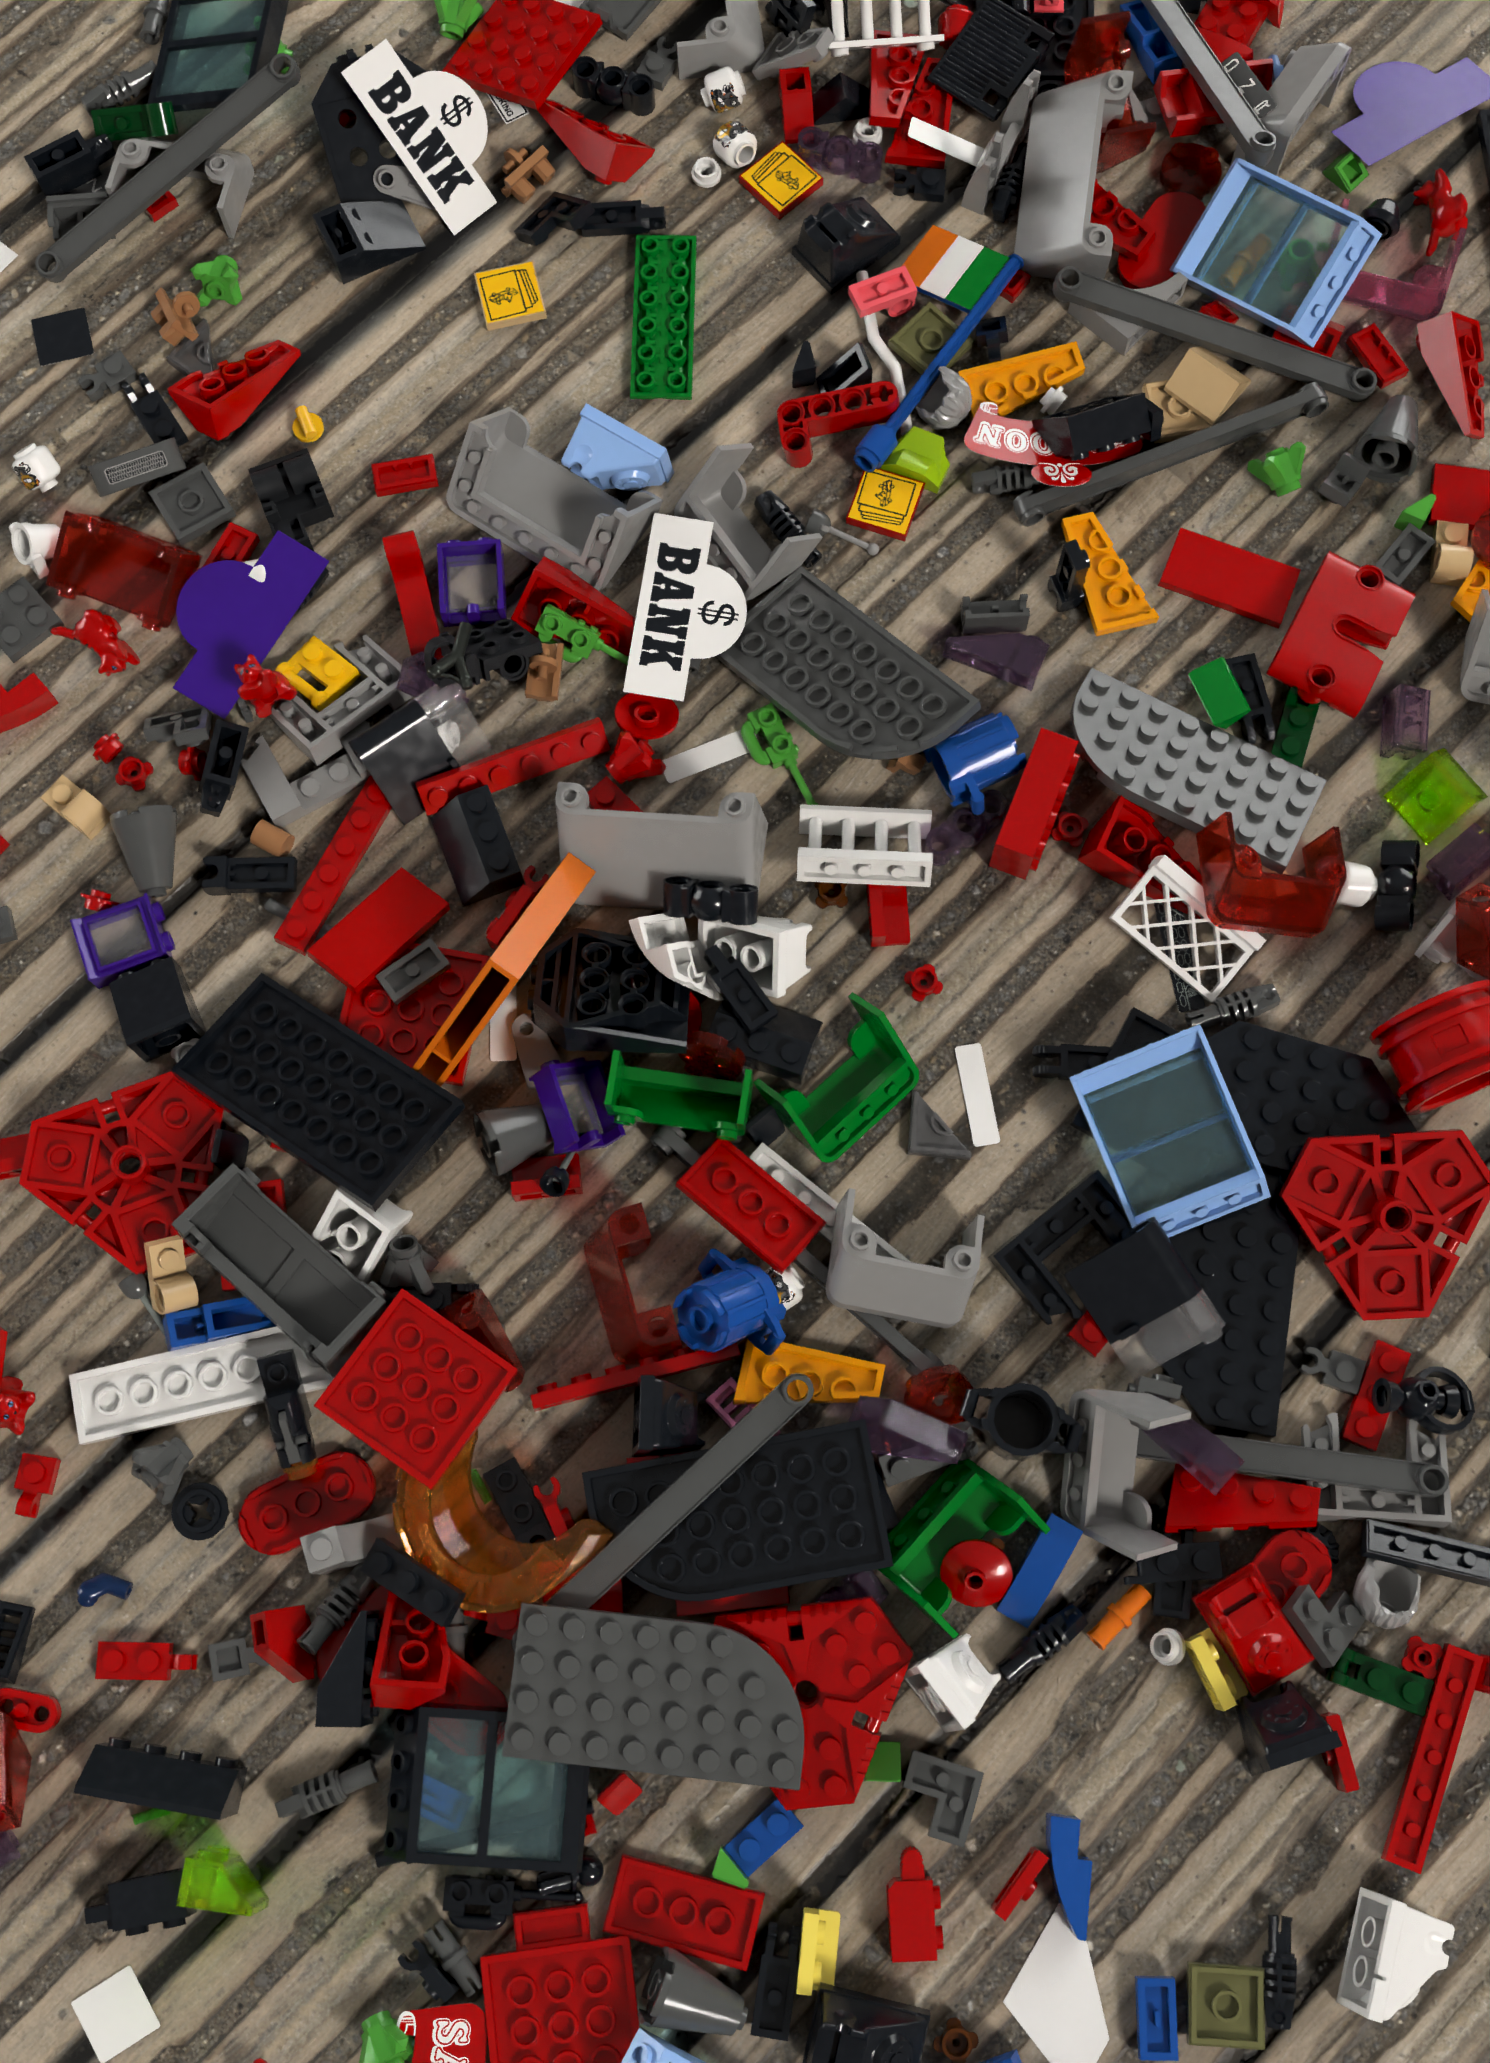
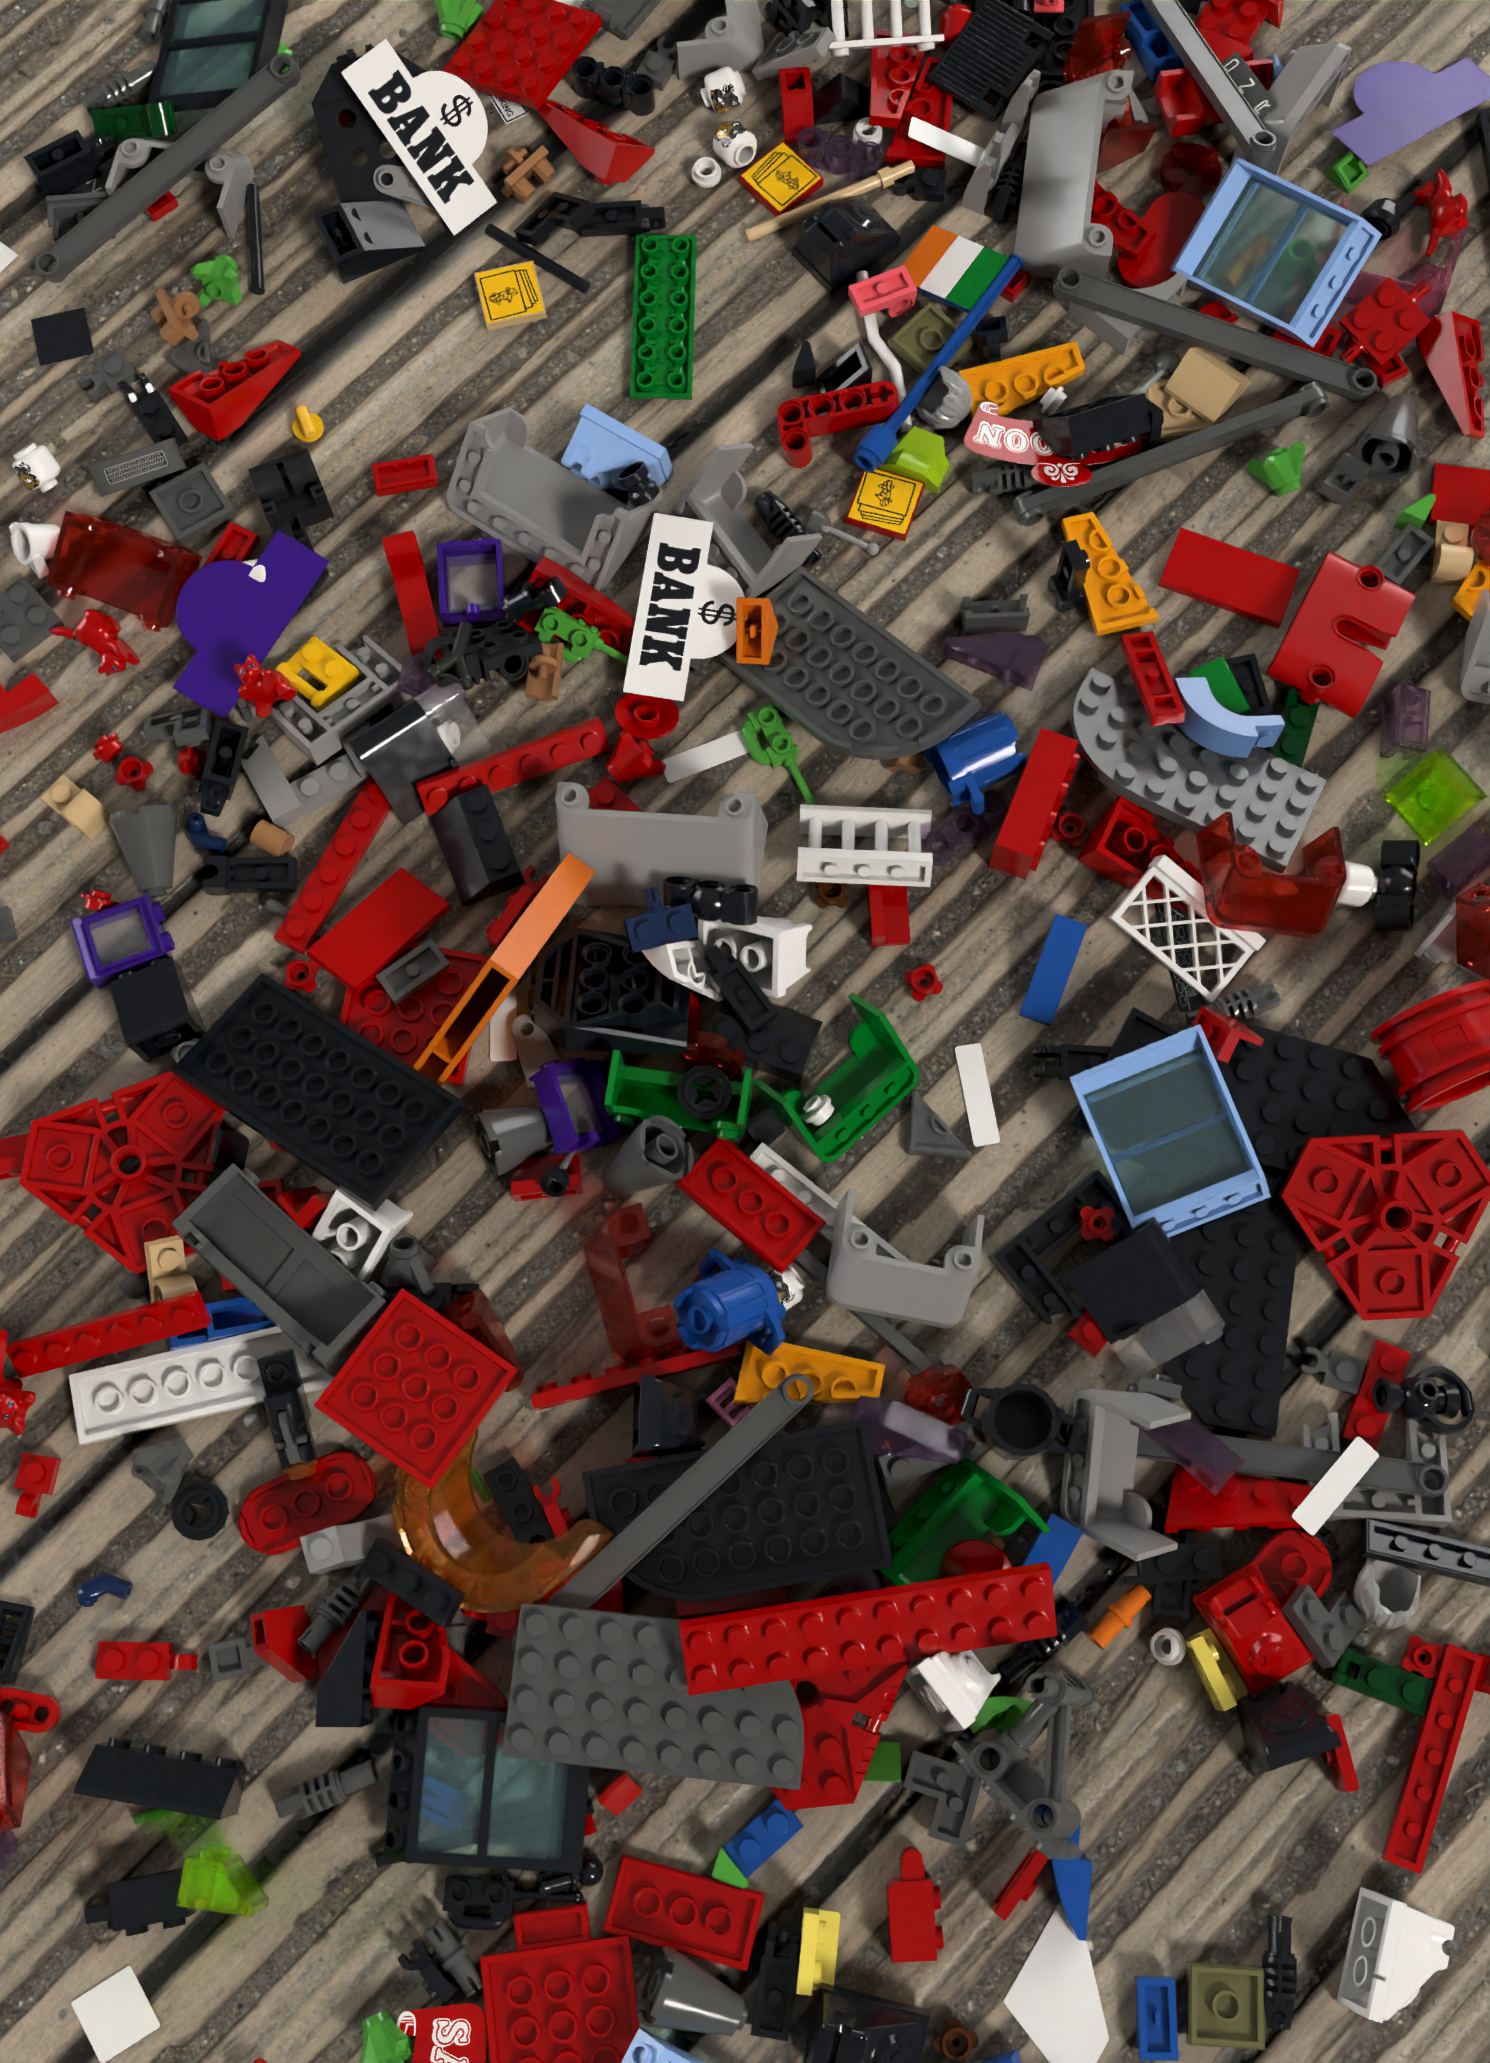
none -> red plate [6,1290,212,1379]
none -> dark blue arm [185,813,227,854]
none -> black bar [247,184,265,295]
none -> red panel [276,1186,336,1229]
none -> red plate [284,959,320,993]
none -> black bar [485,223,590,294]
none -> black connector [501,576,569,623]
none -> dark grey cone [602,1115,694,1197]
none -> black wheel [617,461,660,507]
none -> dark blue plate [623,887,698,953]
none -> black gear [677,1065,732,1120]
none -> red plate [679,1562,1057,1696]
none -> orange slope [736,597,779,665]
none -> tan bar [745,160,915,242]
none -> white plate [803,1095,834,1126]
none -> dark grey plate [951,1670,1095,1860]
none -> bright green slope [969,1696,1033,1735]
none -> blue slope [1019,914,1088,1027]
none -> red plate [1080,1206,1114,1241]
none -> red hinge [1121,631,1185,726]
none -> dark grey hinge [1133,351,1181,394]
none -> medium blue arch [1174,677,1285,758]
none -> red panel [1191,1006,1264,1063]
none -> white sticker [1292,1437,1379,1535]
none -> red plate [1339,276,1431,368]

